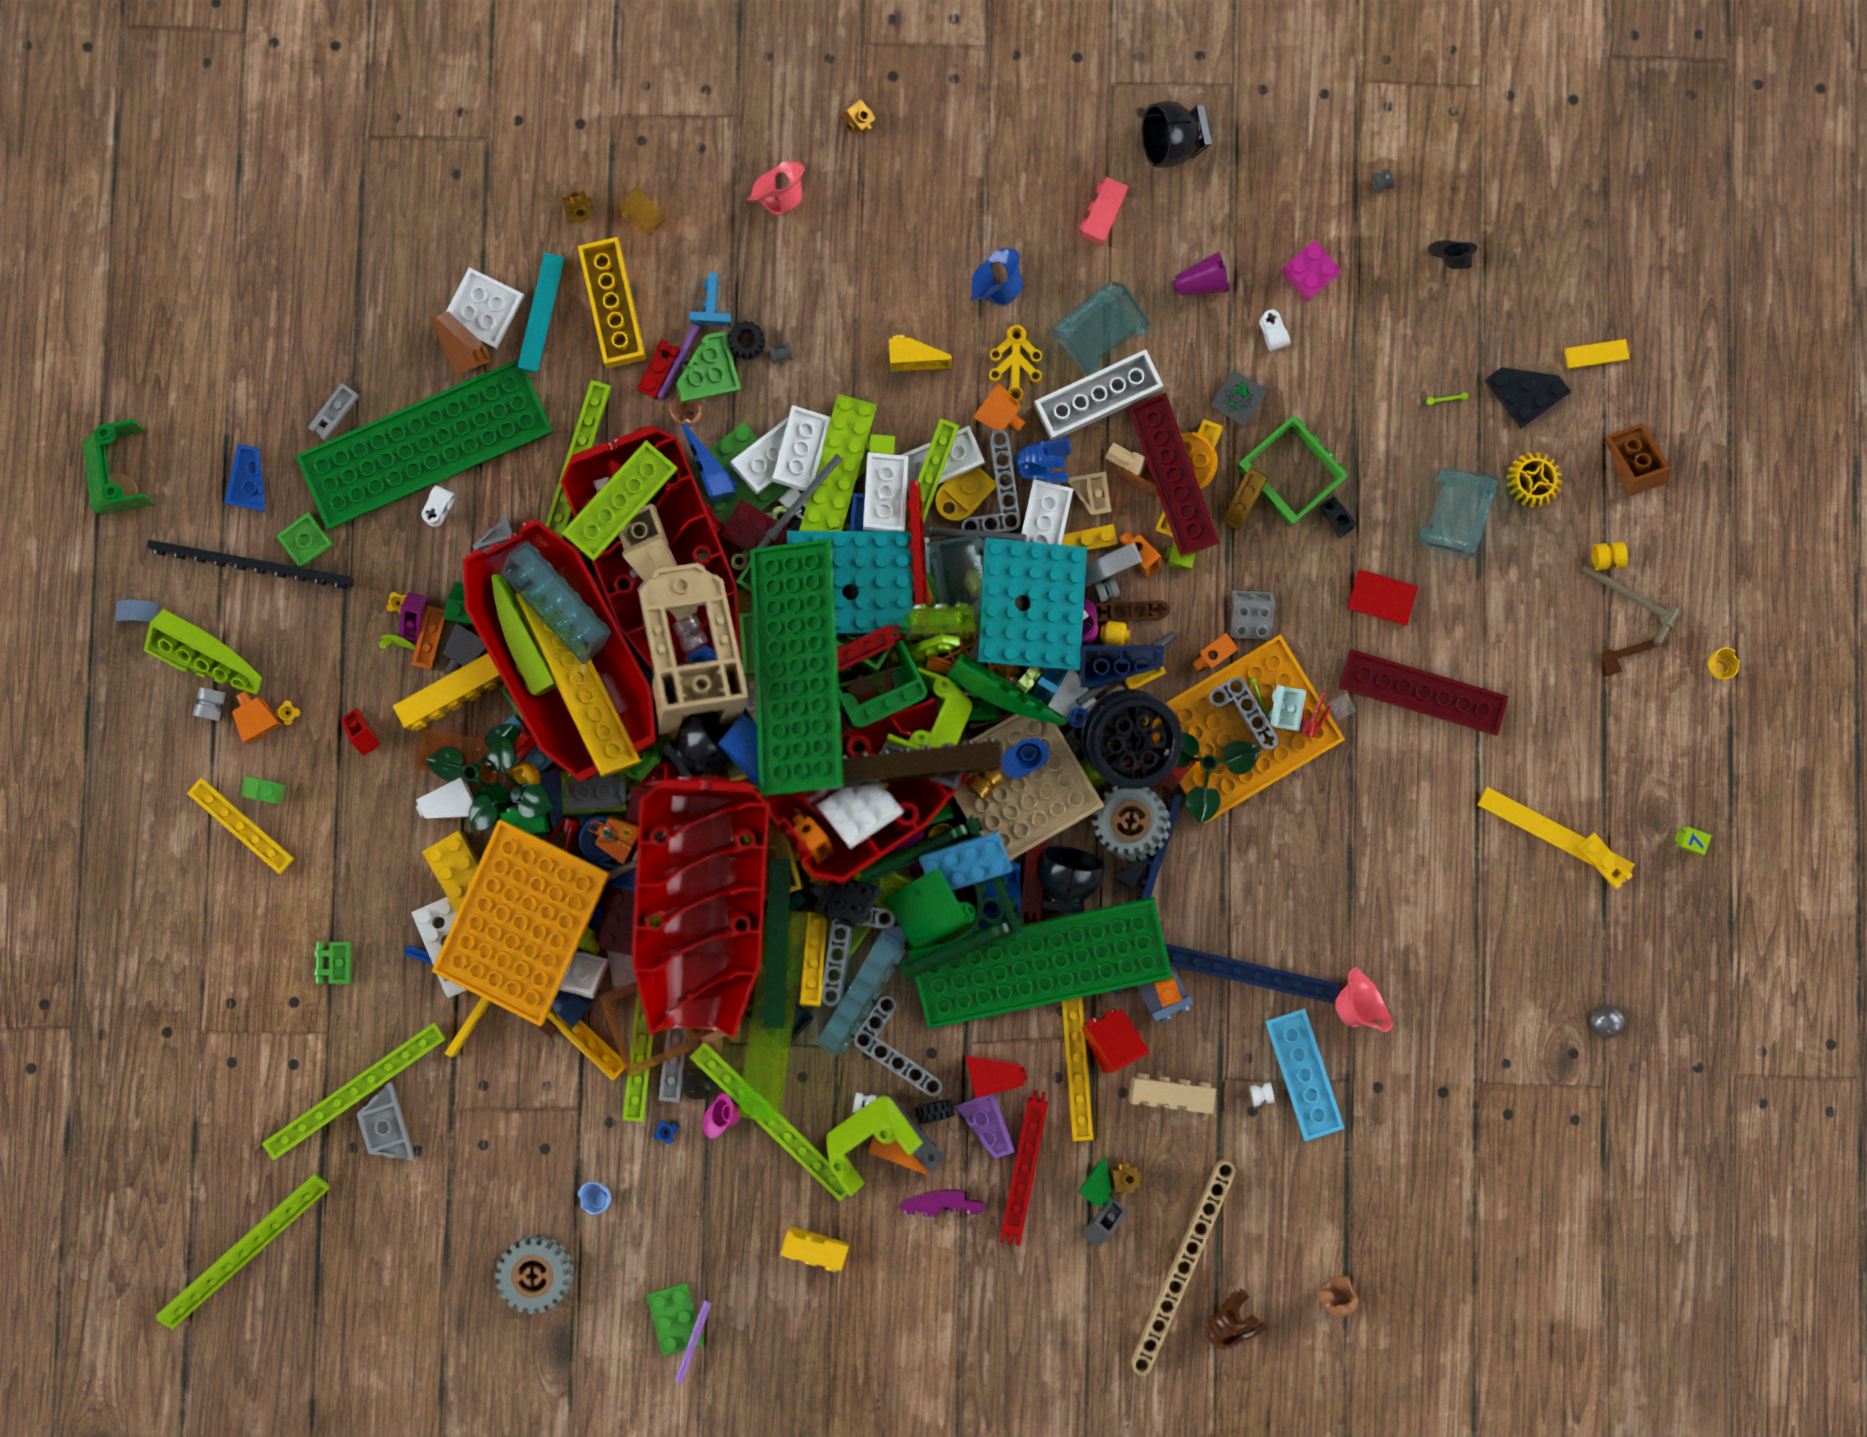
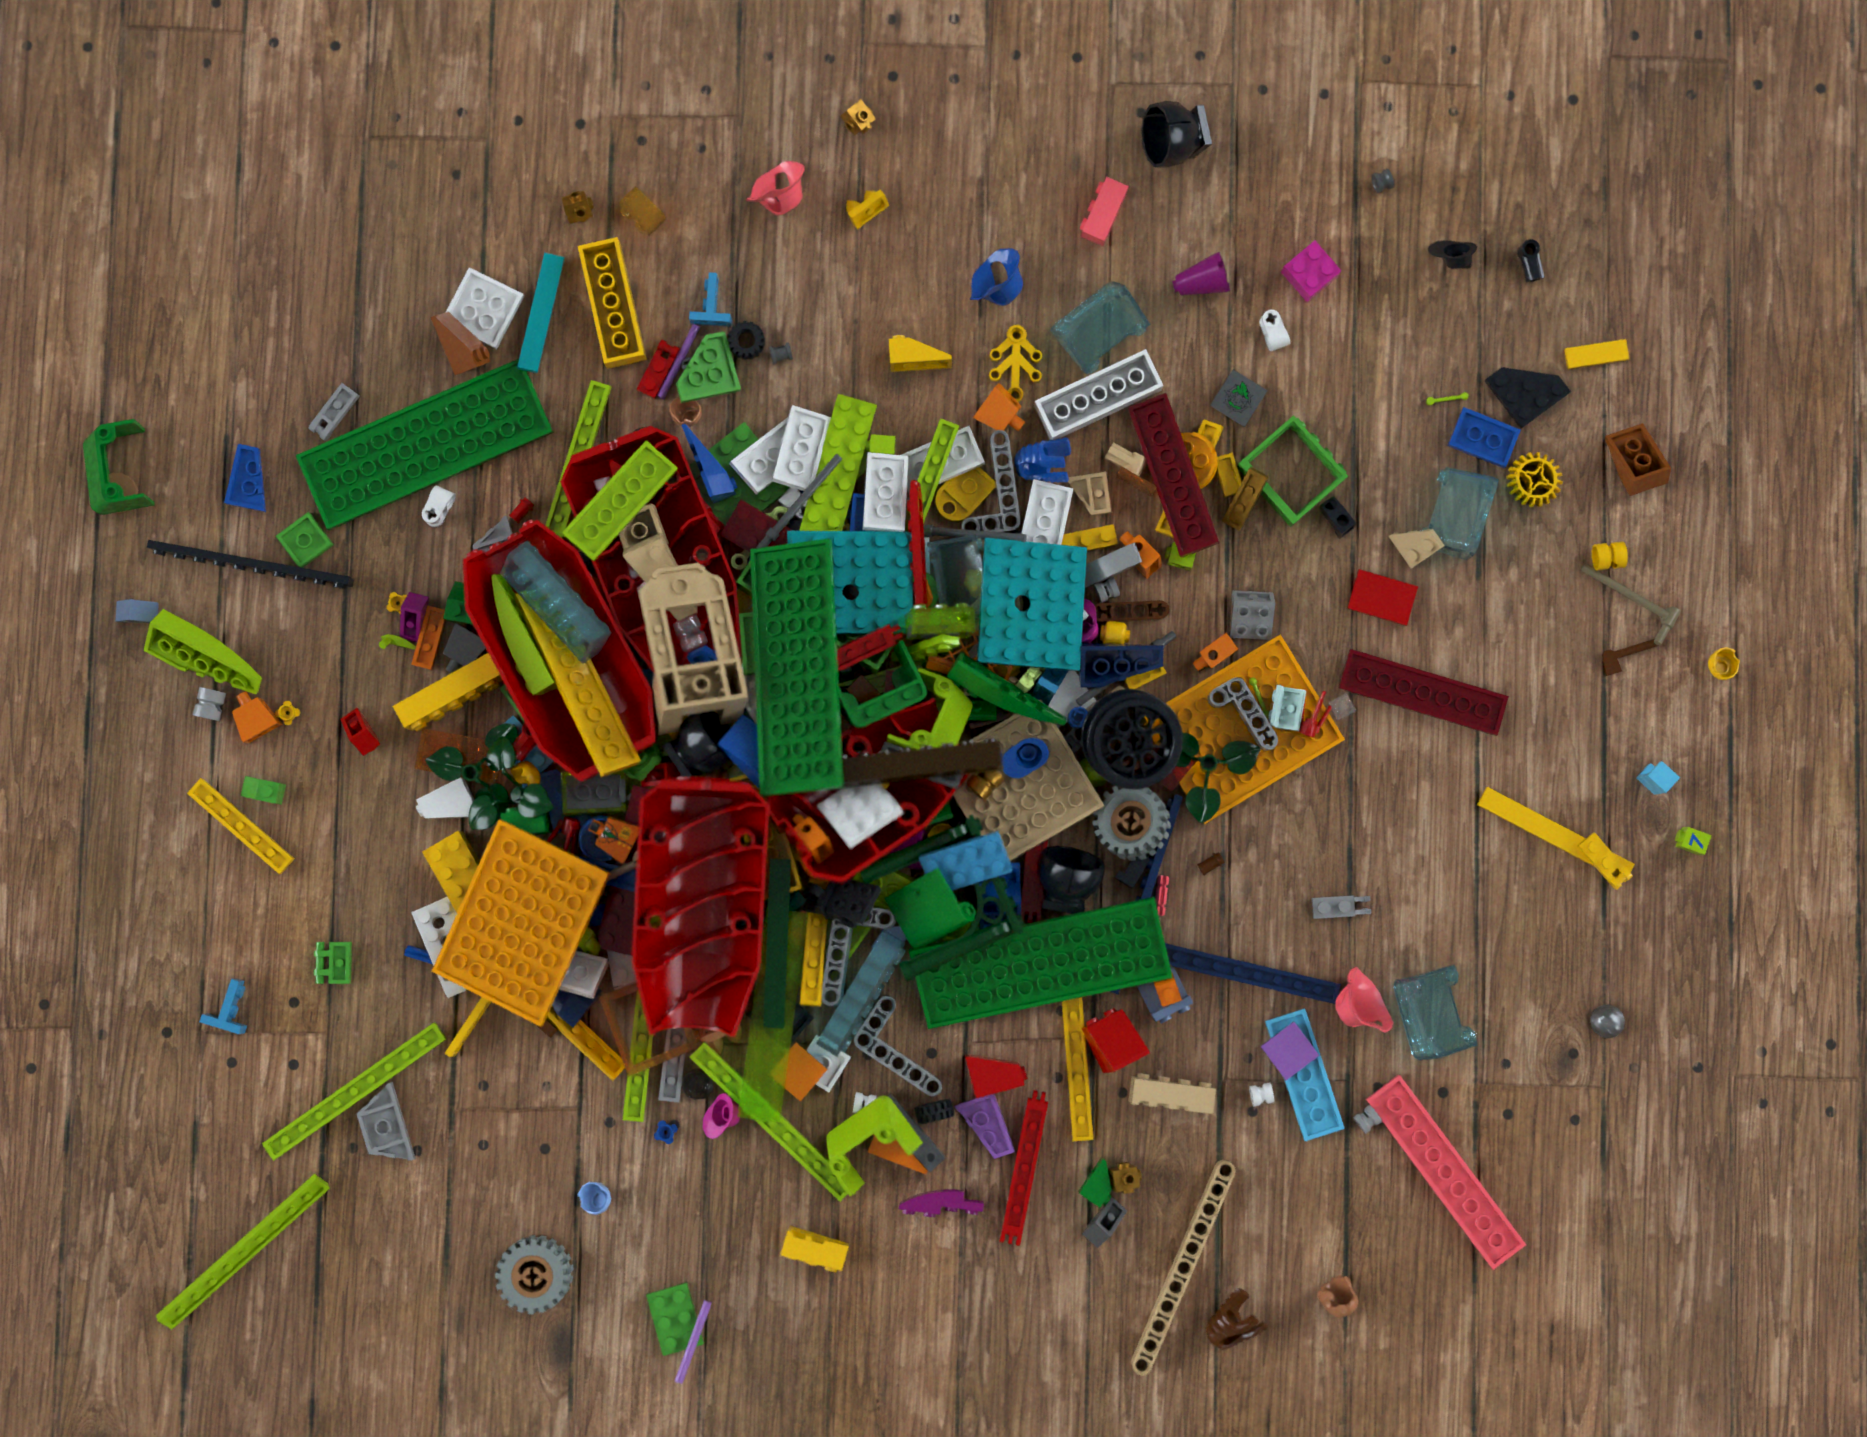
none -> dark azure bracket [199,978,247,1034]
none -> red pin [509,497,534,524]
none -> orange tile [769,1042,828,1102]
none -> white plate [806,1034,851,1092]
none -> yellow tile [846,190,890,229]
none -> coral axle [1155,875,1169,916]
none -> reddish brown pin [1197,852,1225,875]
none -> yellow plate [1216,452,1242,498]
none -> medium lavender tile [1260,1021,1320,1080]
none -> light grey hinge [1312,896,1371,919]
none -> light grey wheel [1353,1105,1382,1134]
none -> coral plate [1365,1074,1526,1270]
none -> tan wing [1389,529,1445,568]
none -> clear light blue windscreen [1393,964,1477,1060]
none -> blue plate [1447,407,1521,468]
none -> black piece [1517,239,1544,282]
none -> medium azure panel [1636,761,1680,795]

